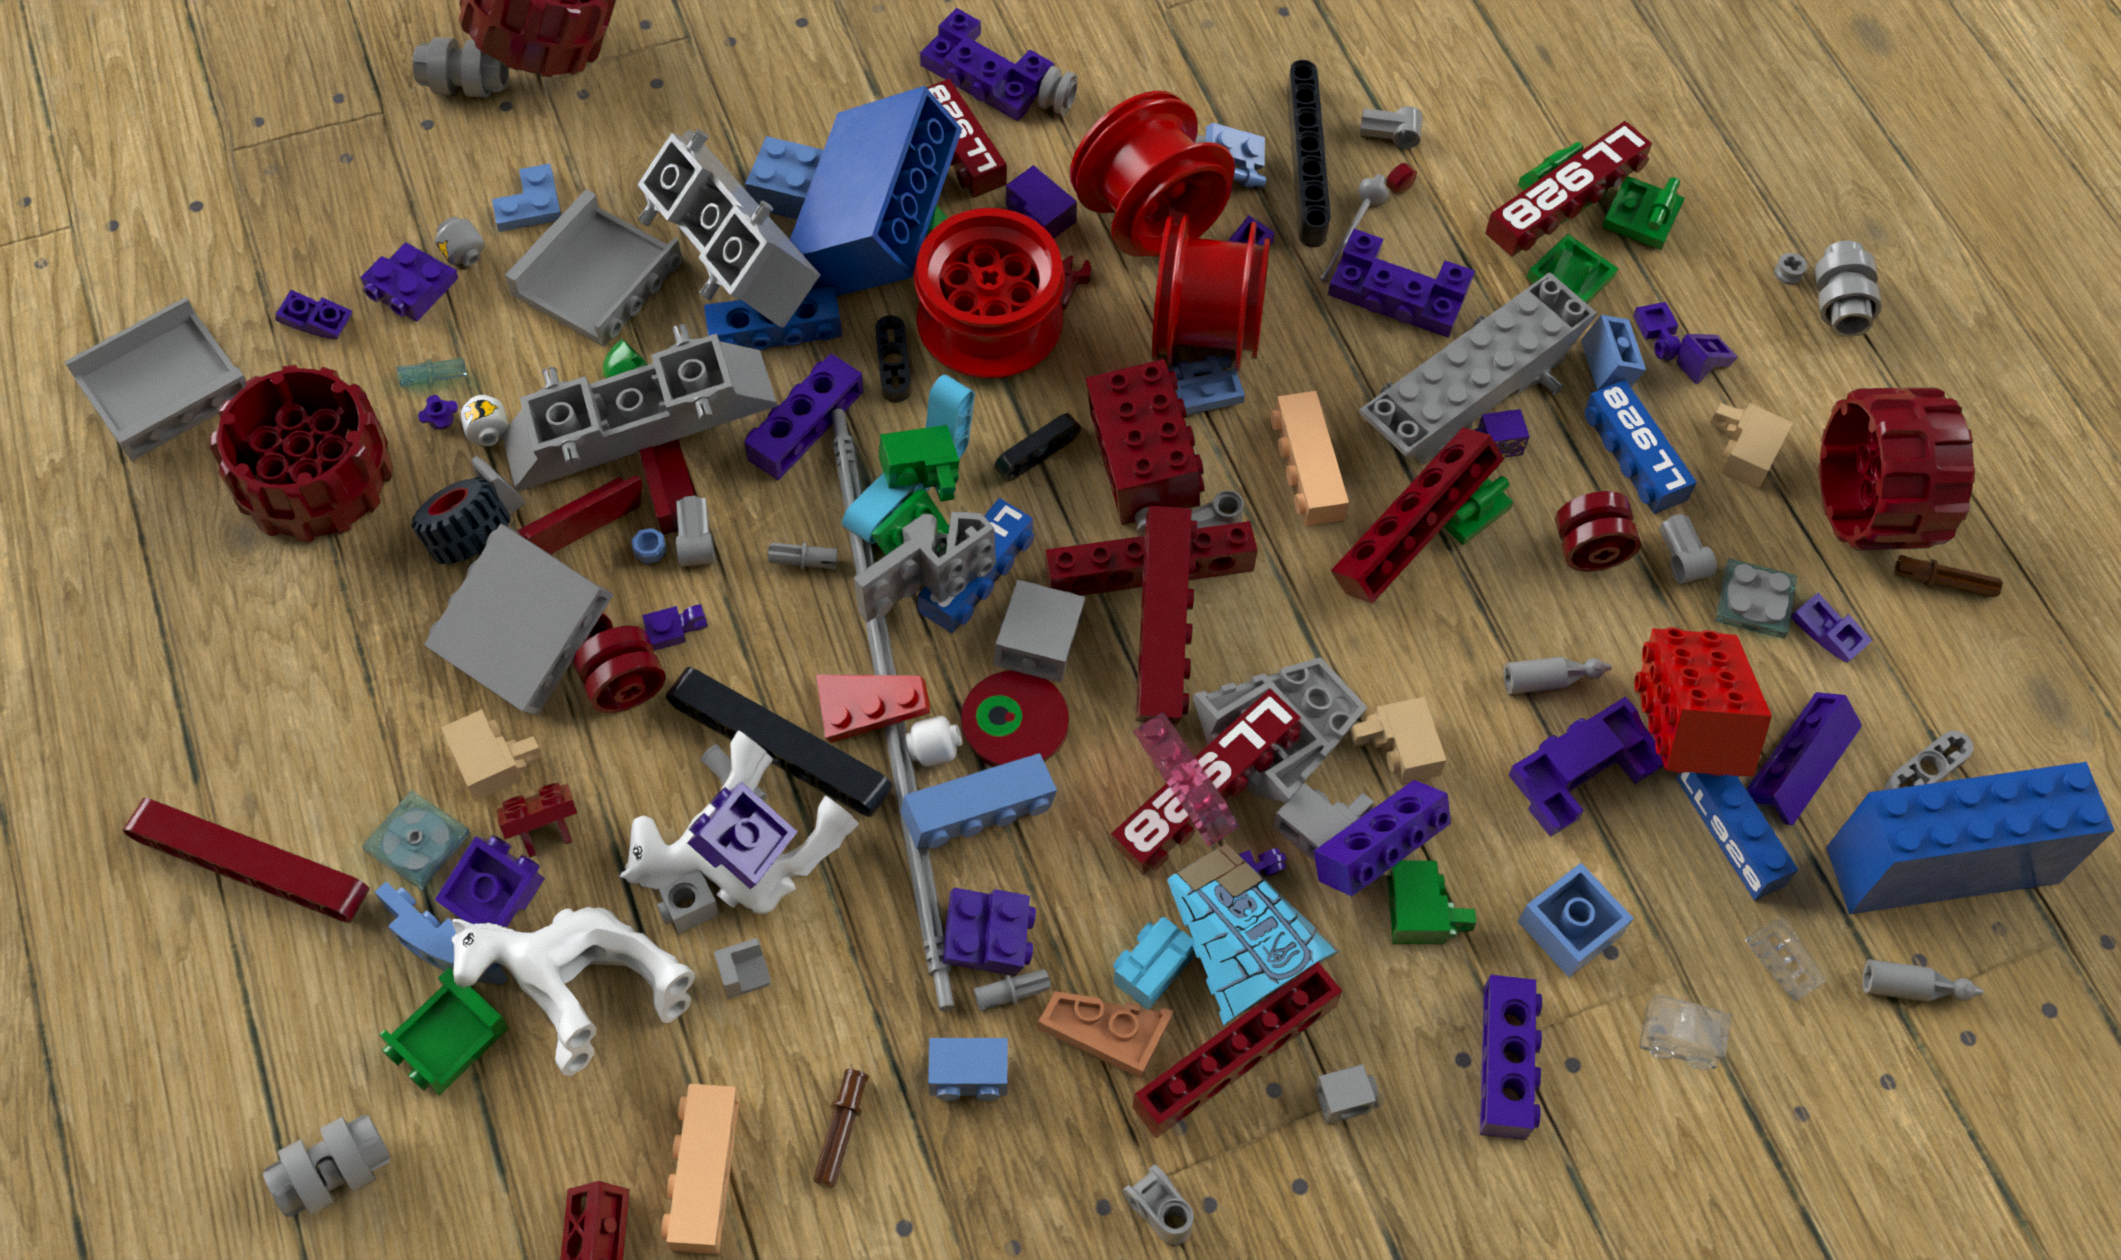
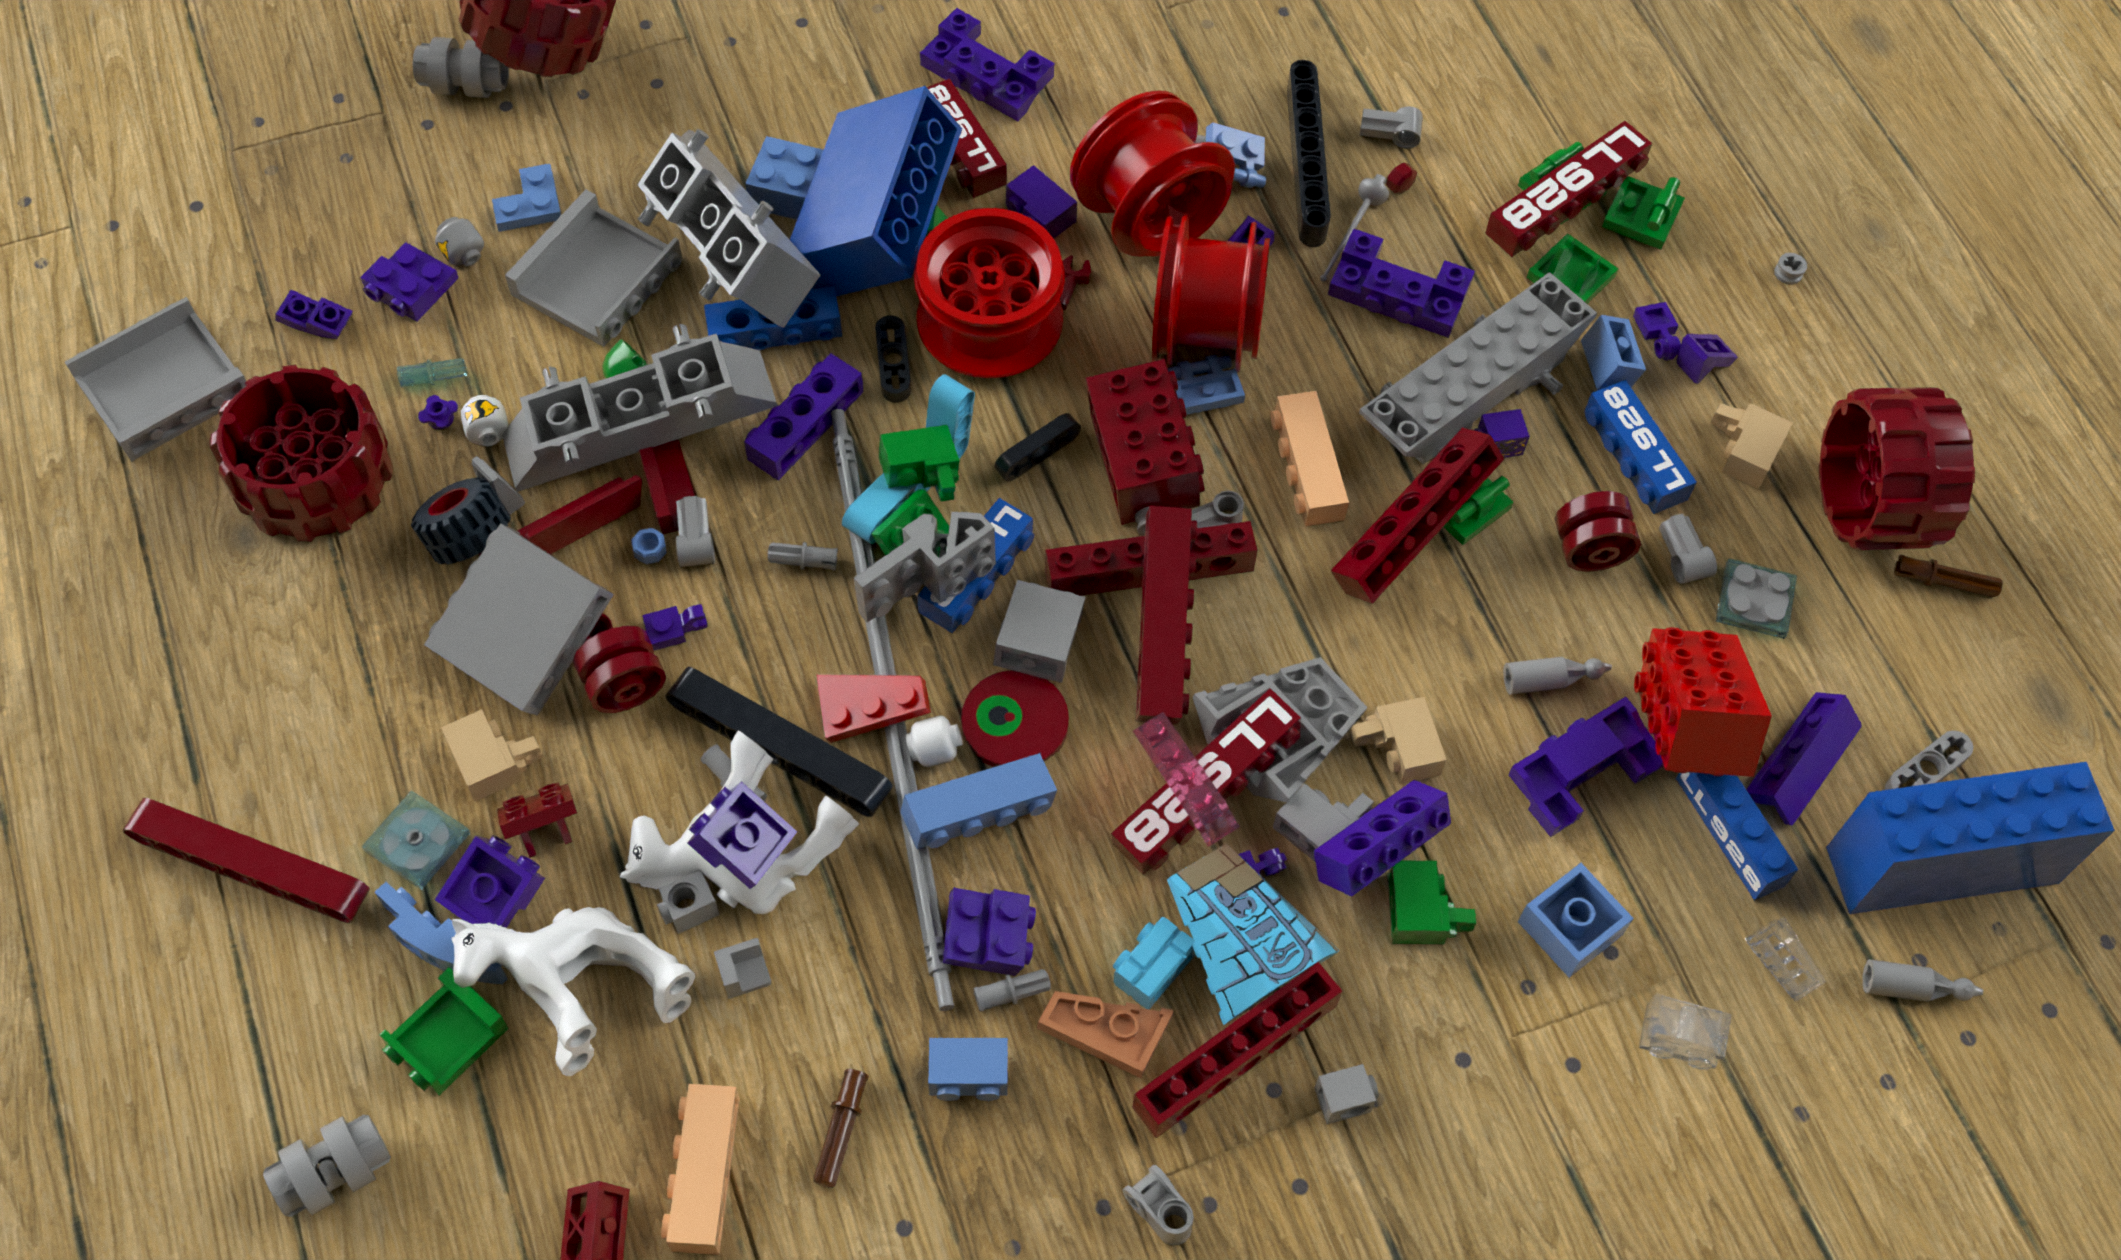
light grey wheel [1038,66,1078,116] -> none
dark purple brick [1480,974,1542,1140] -> none
dark purple slope [1790,592,1873,663] -> none
light grey piece [1815,240,1882,337] -> none

